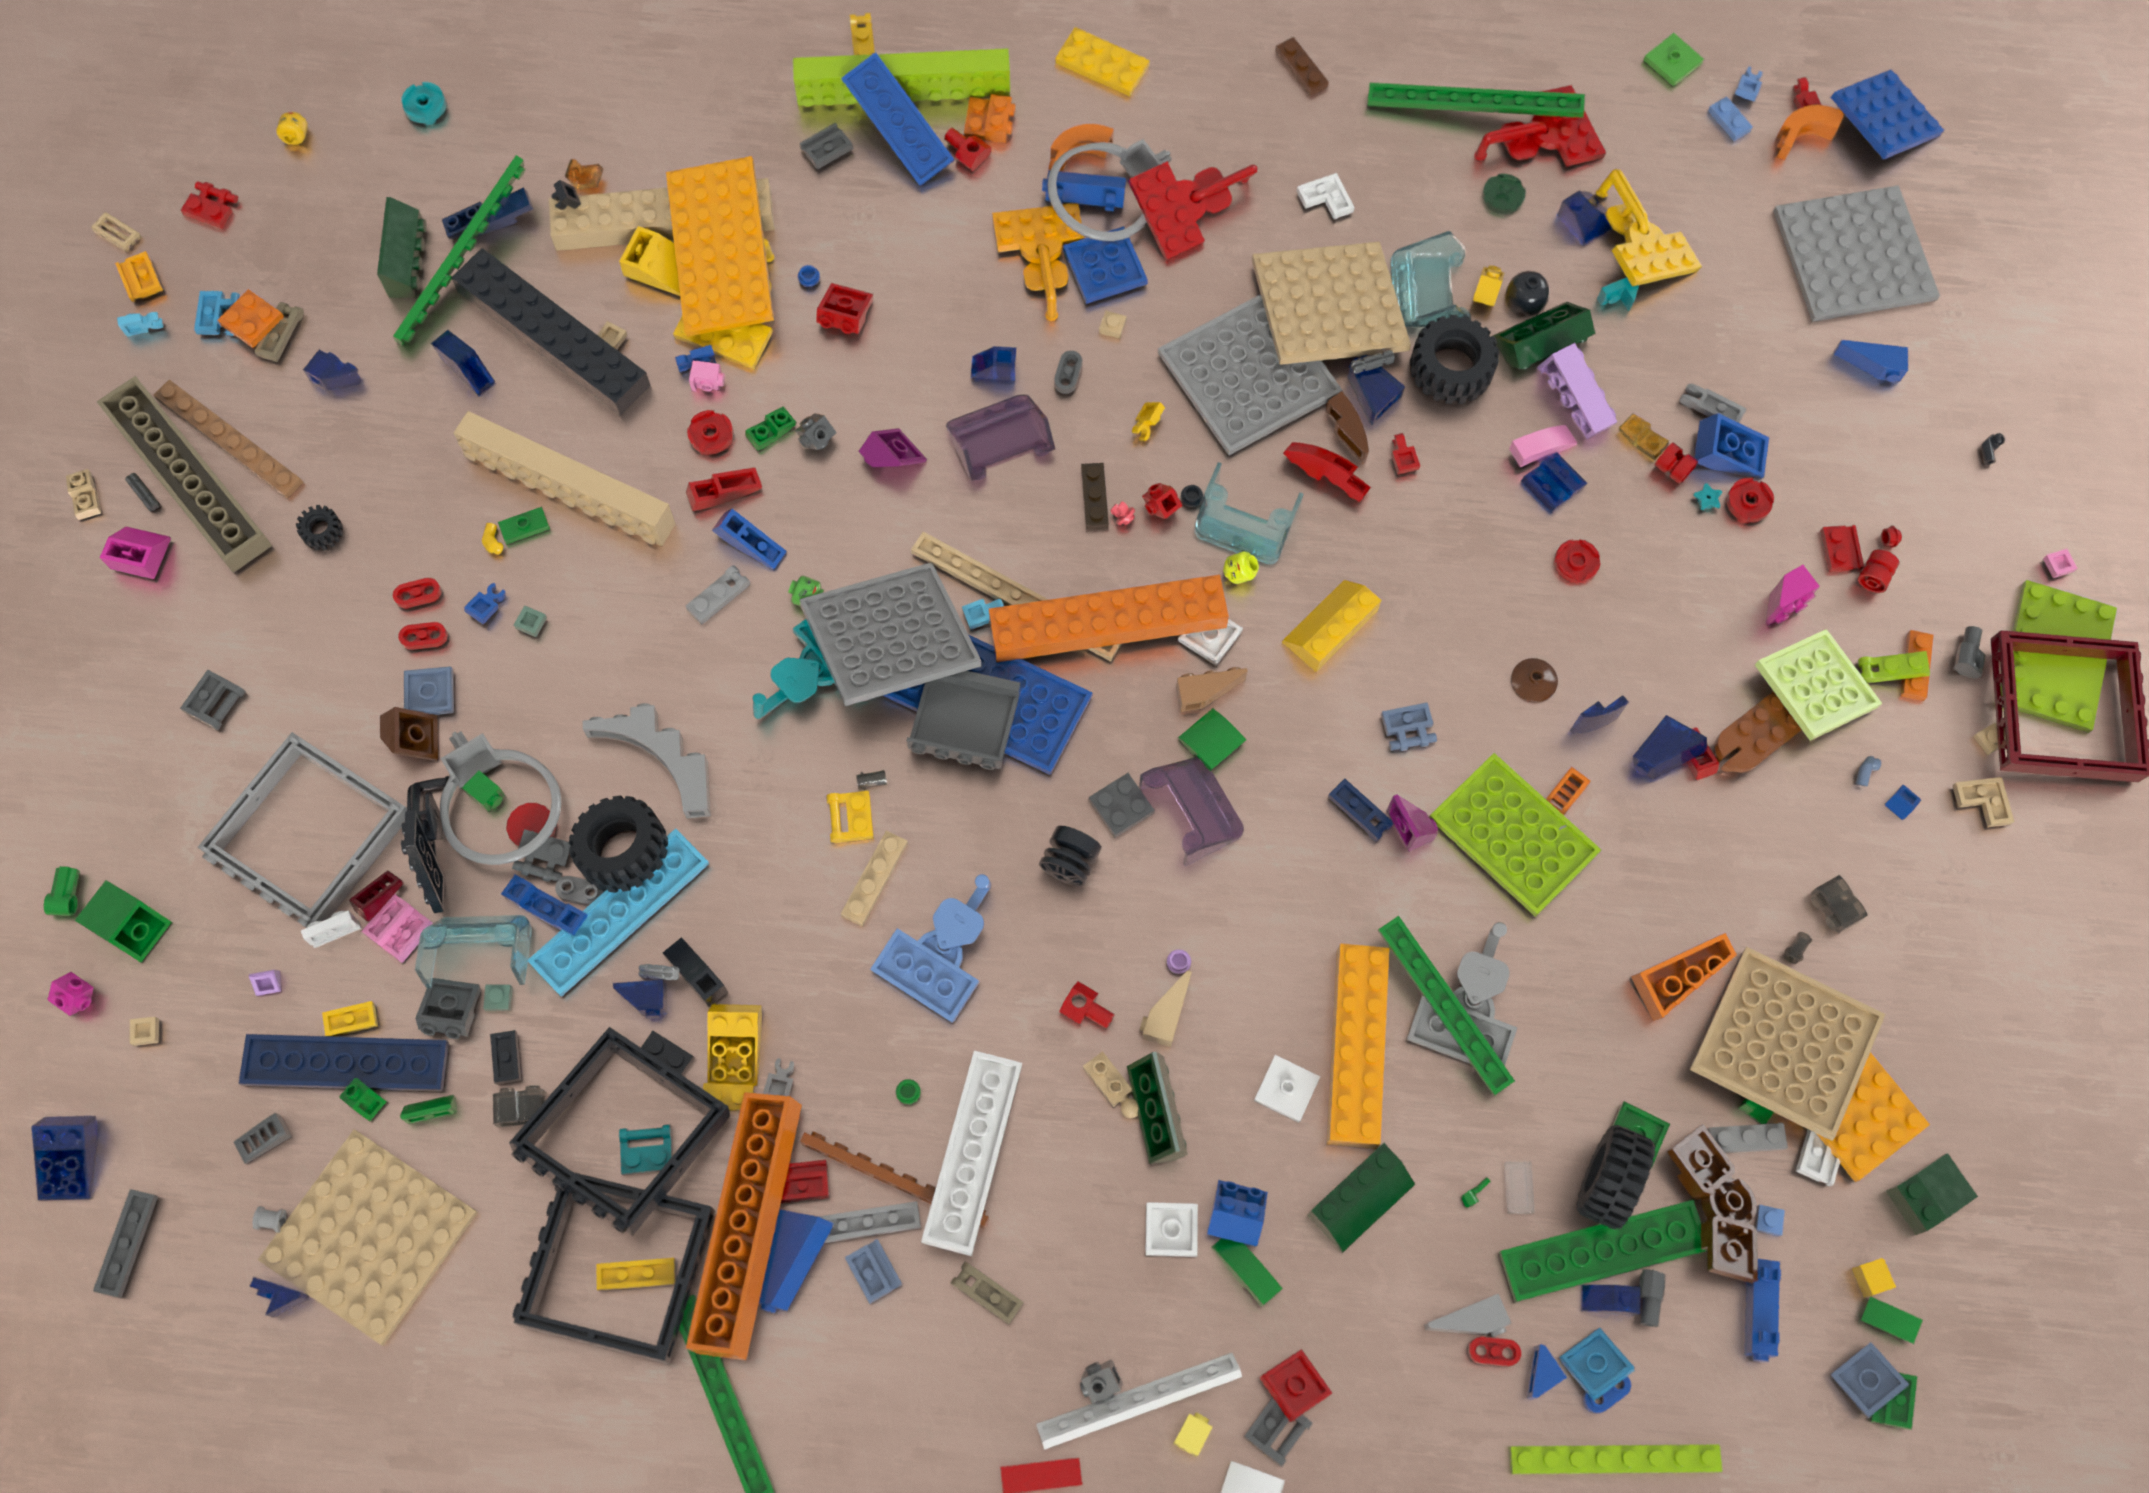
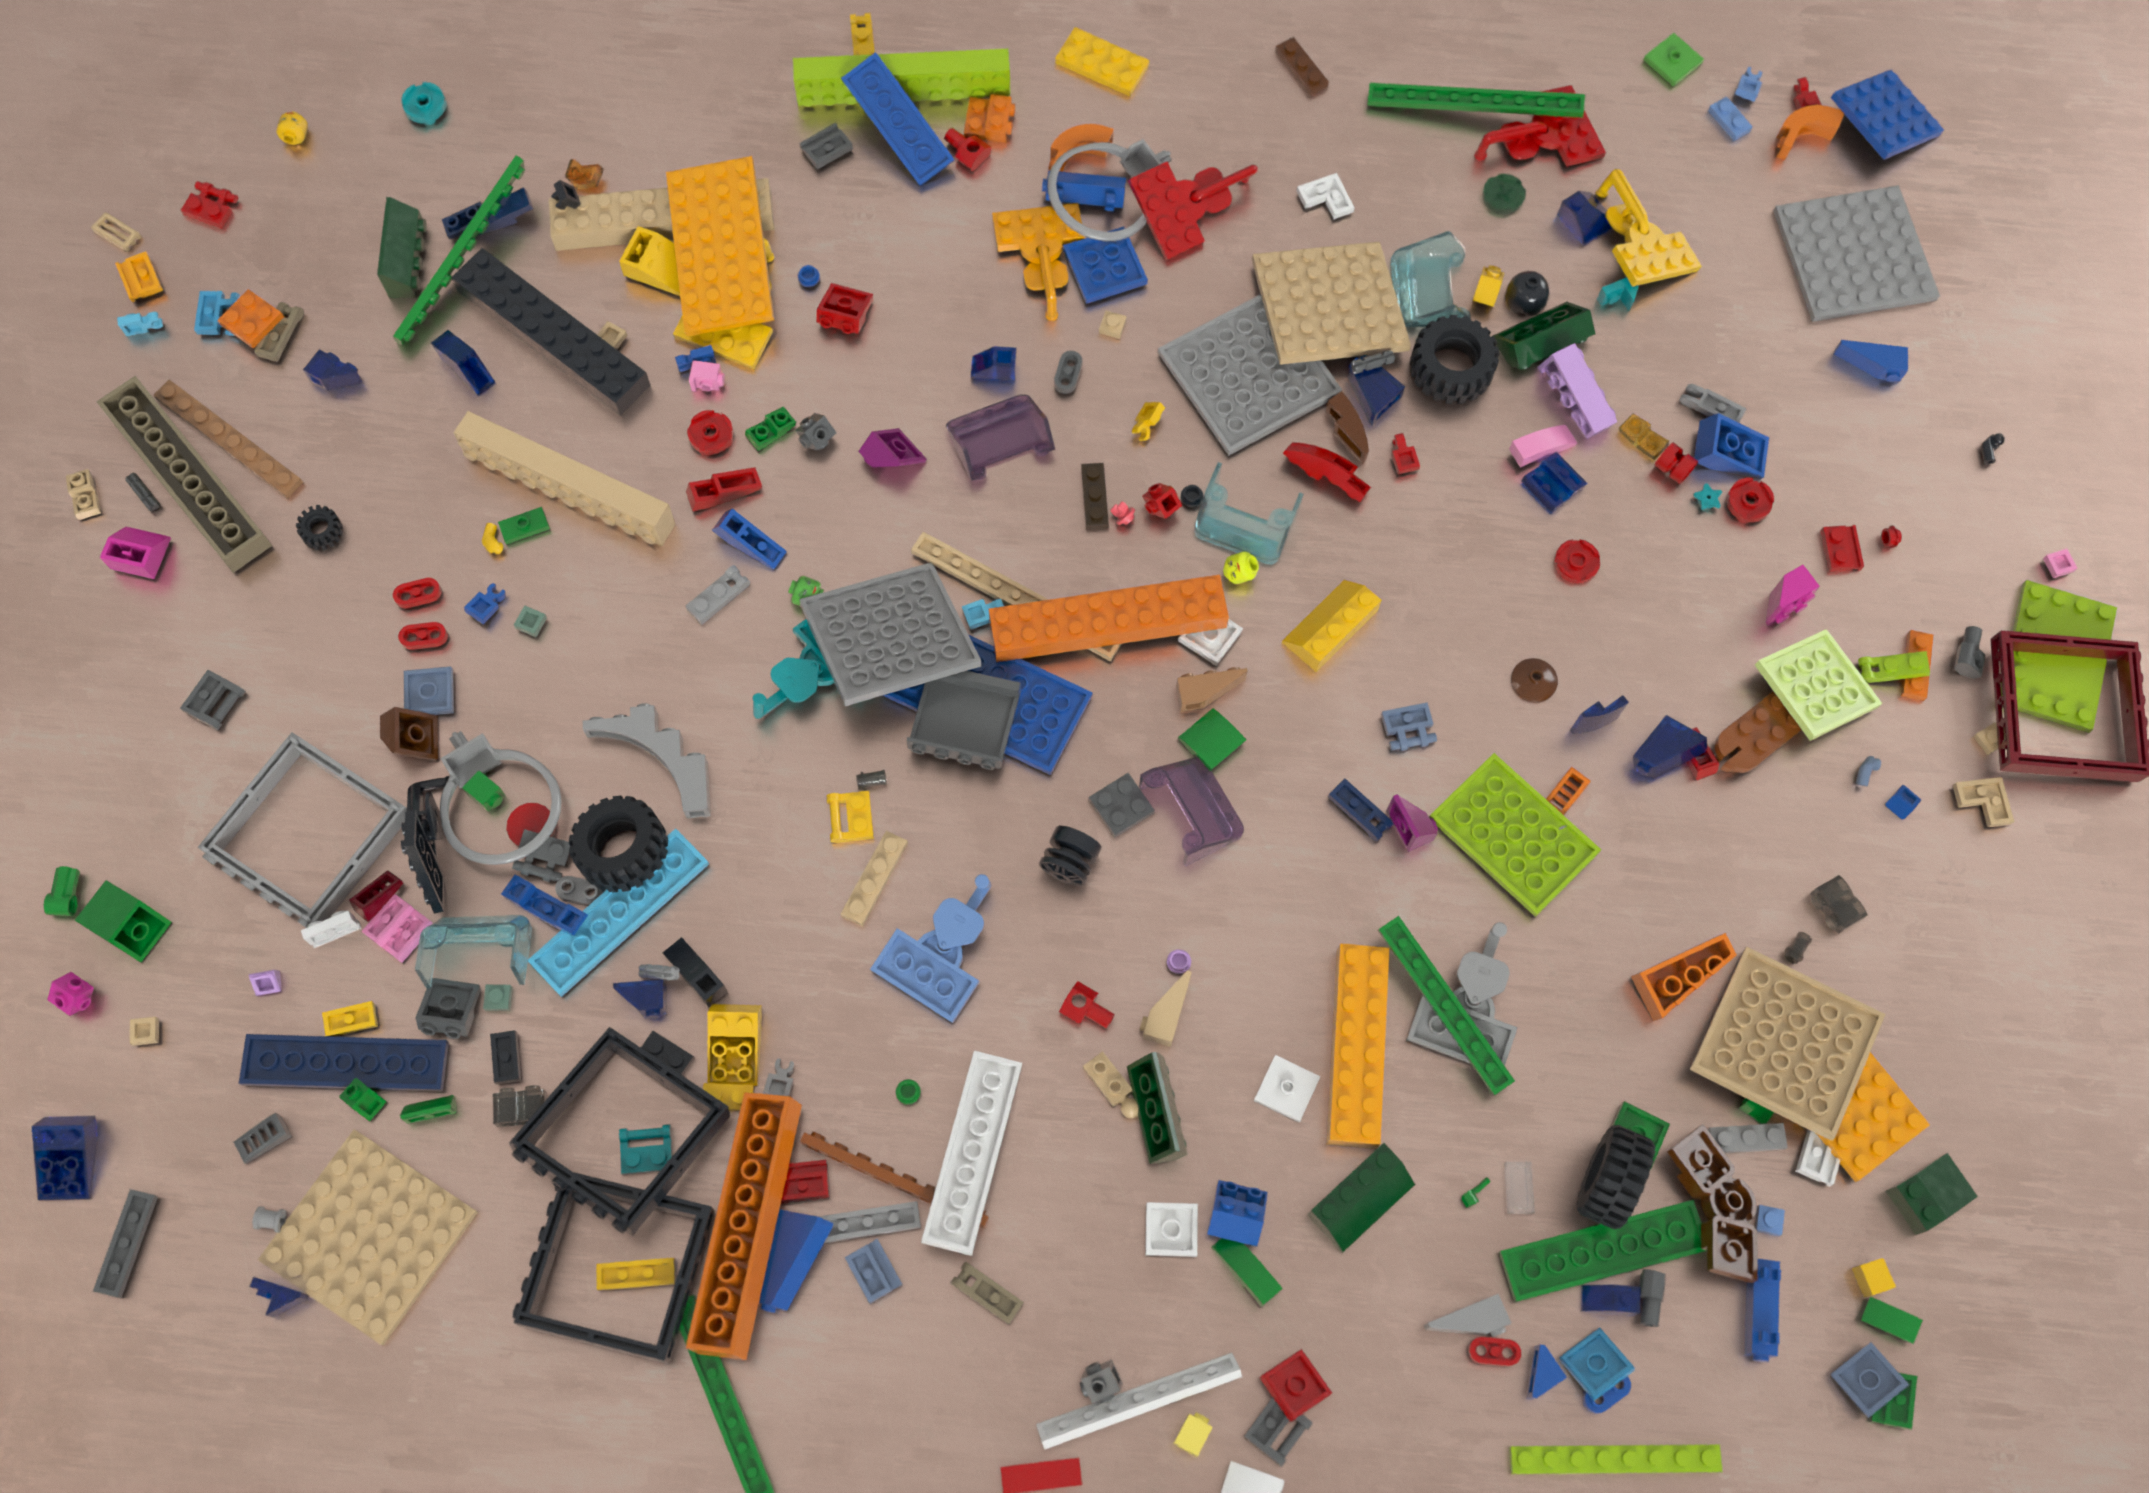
red wheel [1858,549,1900,593] -> none

